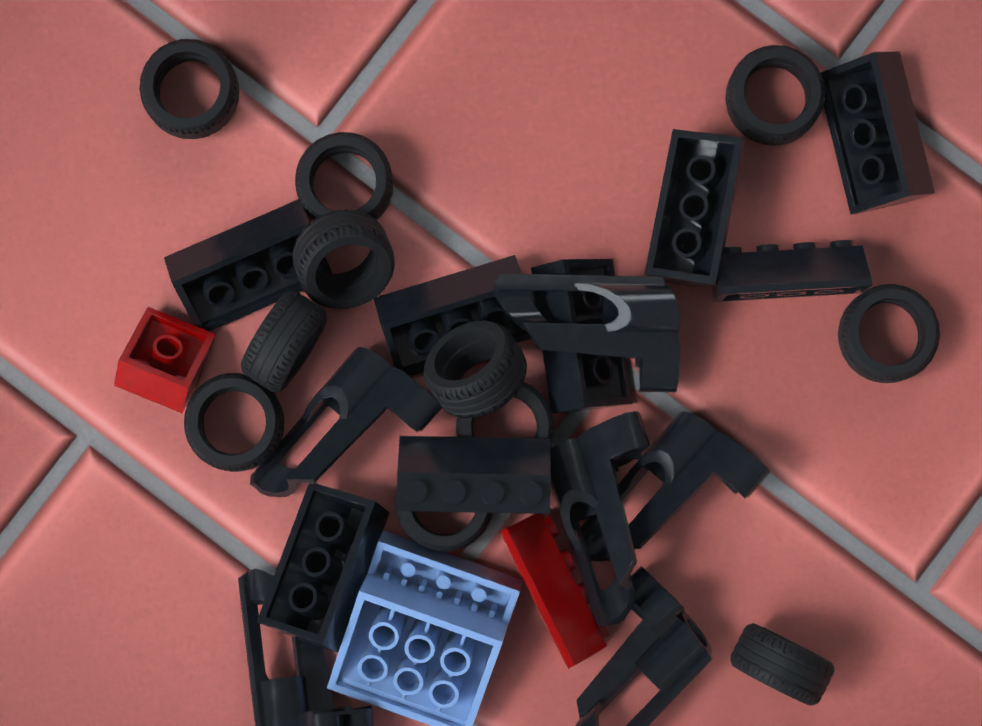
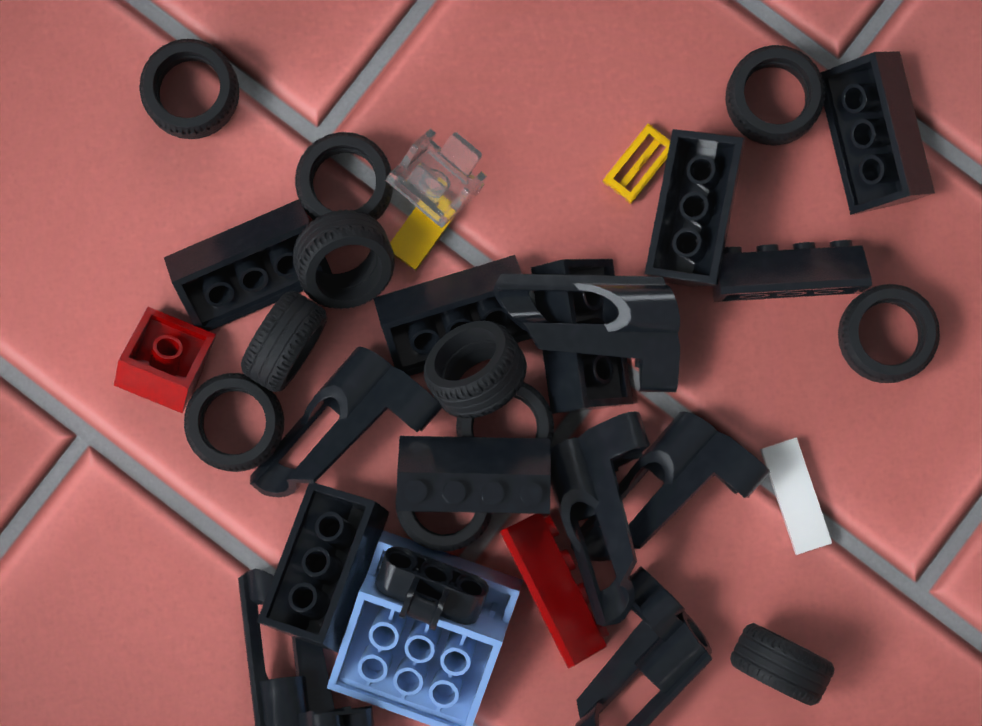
none -> black beam [375,547,489,631]
none -> clear panel [385,128,487,228]
none -> yellow tile [390,189,459,271]
none -> yellow tile [602,124,670,204]
none -> white tile [760,437,832,555]

